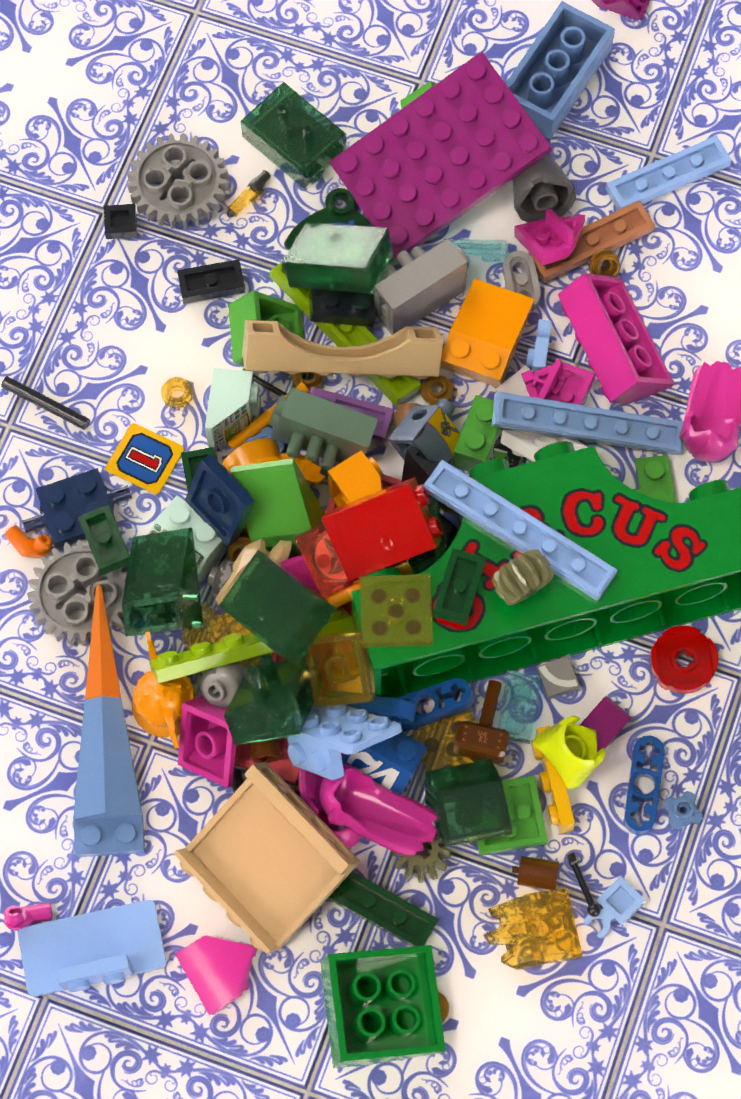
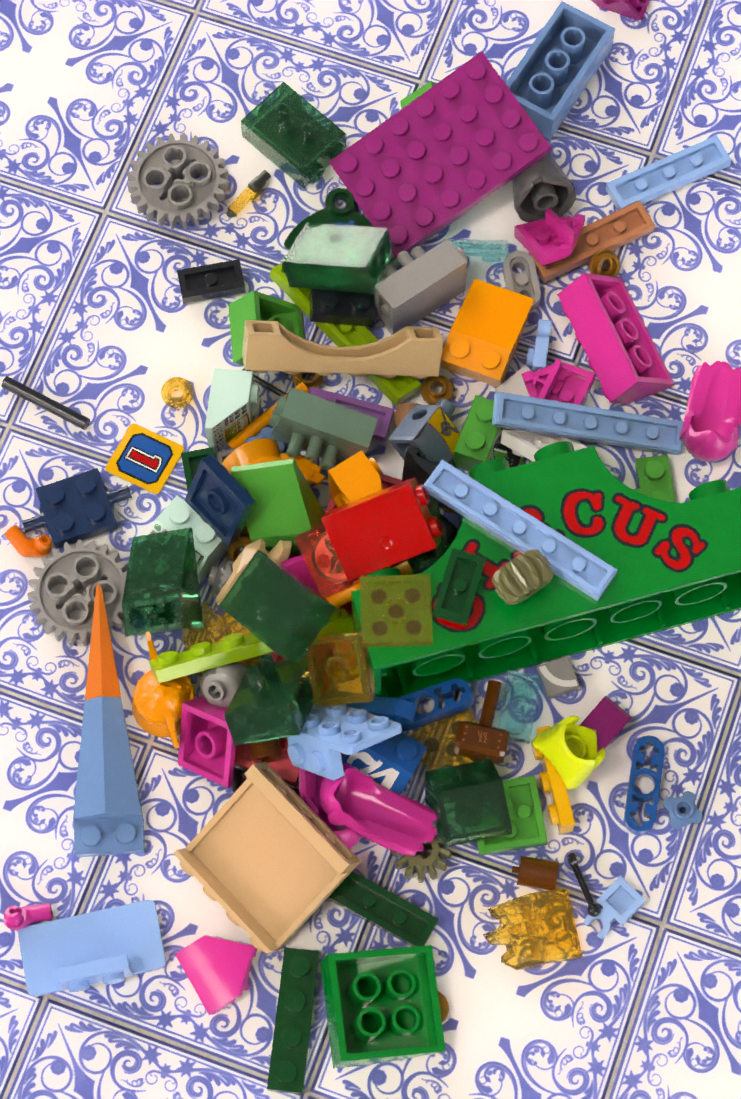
dark green plate [77,505,133,576] -> none
black plate [104,204,137,240] -> none
red plate [650,626,719,694] -> none
none -> dark green plate [267,947,320,1095]

